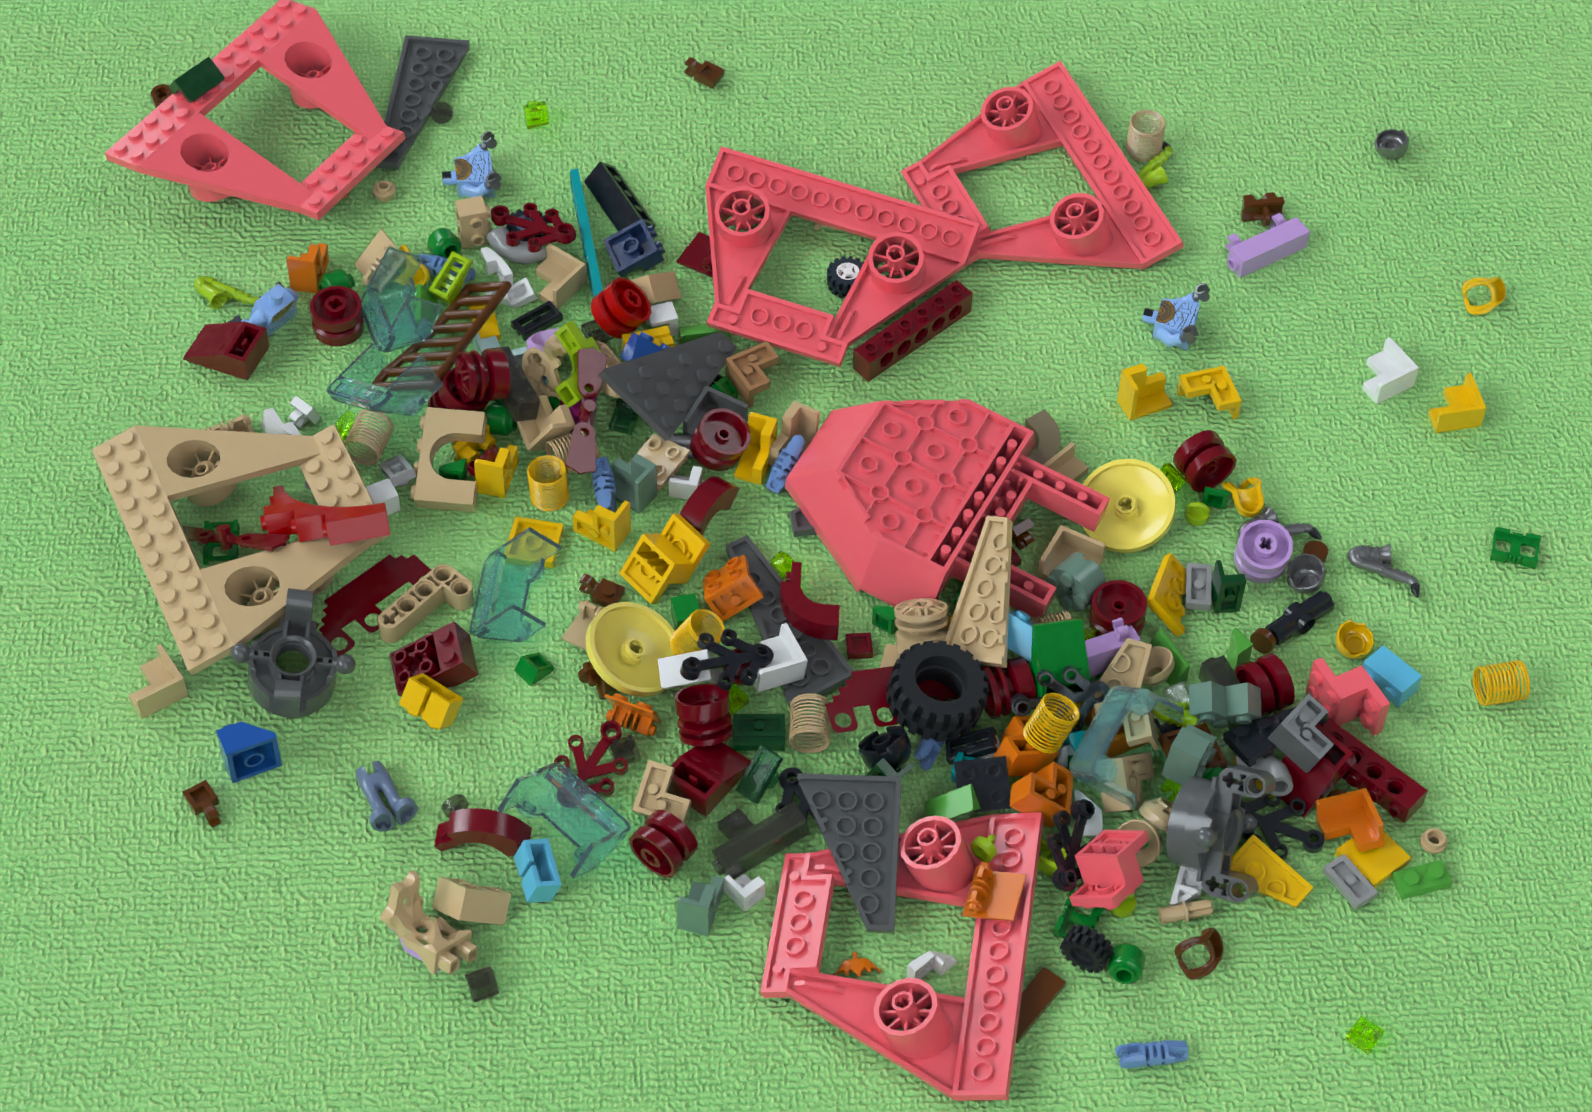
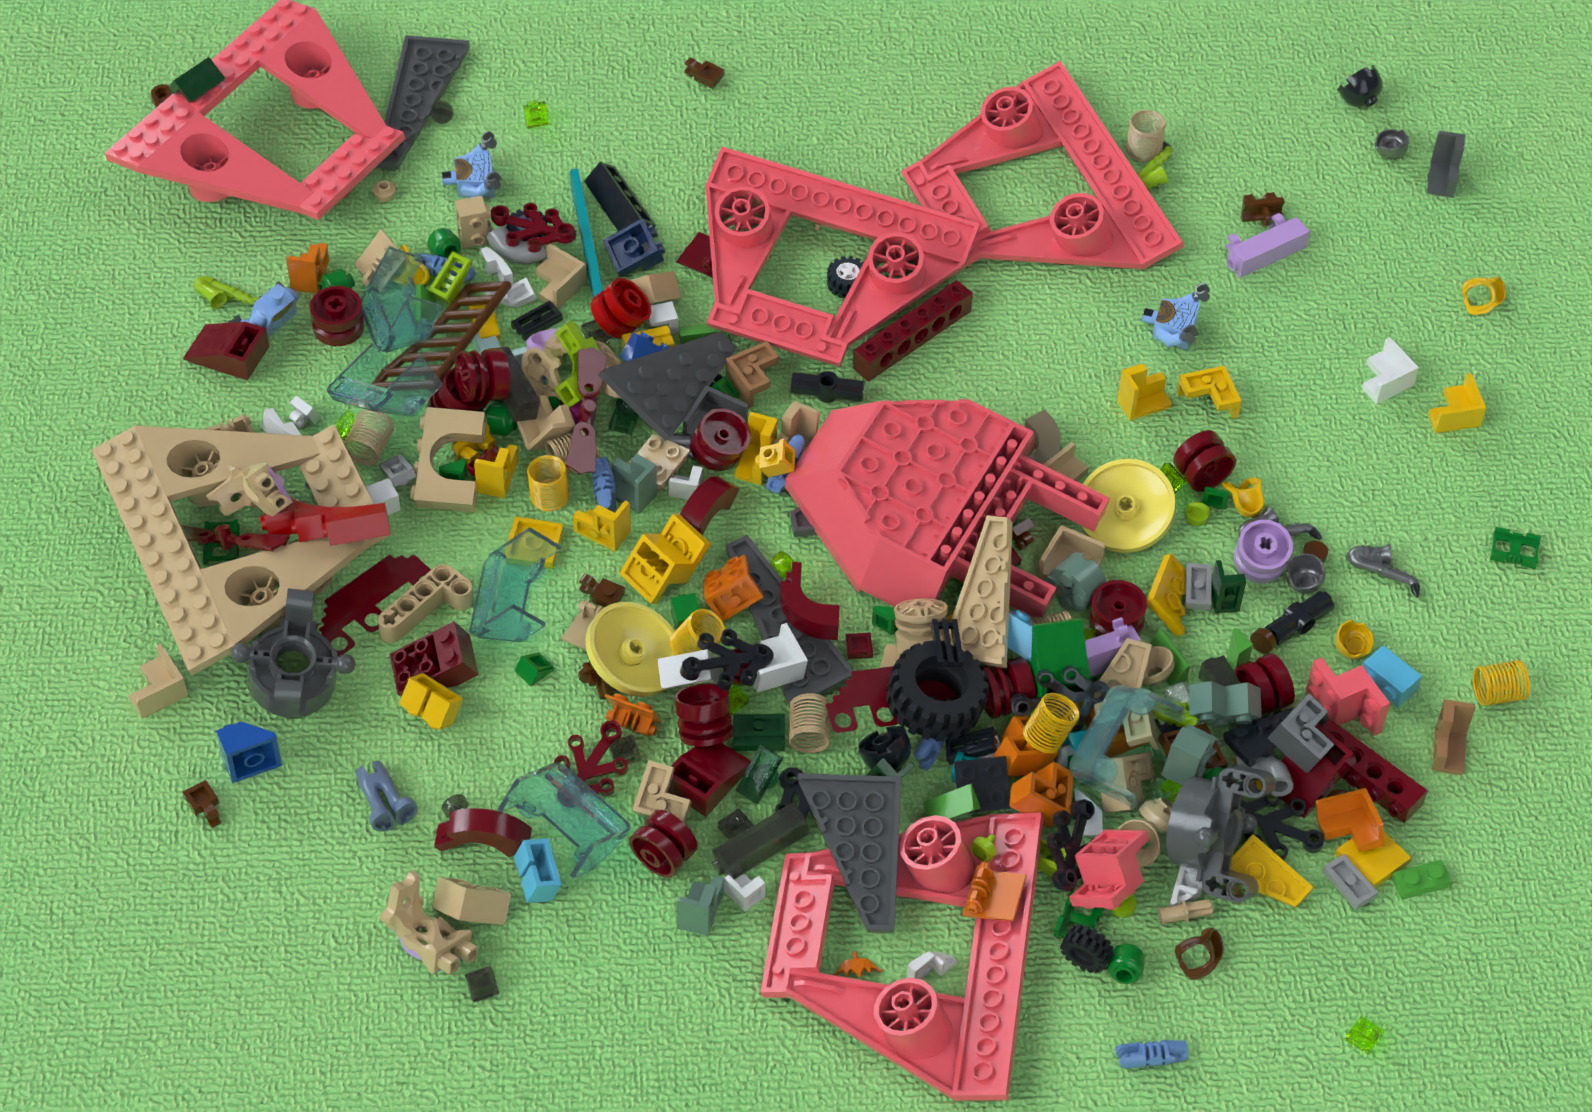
reddish brown tile [1016,967,1066,1043] -> none
tan plate [1420,828,1447,854] -> none
none -> tan hips [206,462,293,516]
none -> yellow brick [755,439,796,477]
none -> black piece [790,371,864,403]
none -> black tile [930,619,964,667]
none -> black cylinder [1337,65,1383,107]
none -> dark grey panel [1427,131,1466,198]
none -> medium nougat panel [1432,699,1475,775]

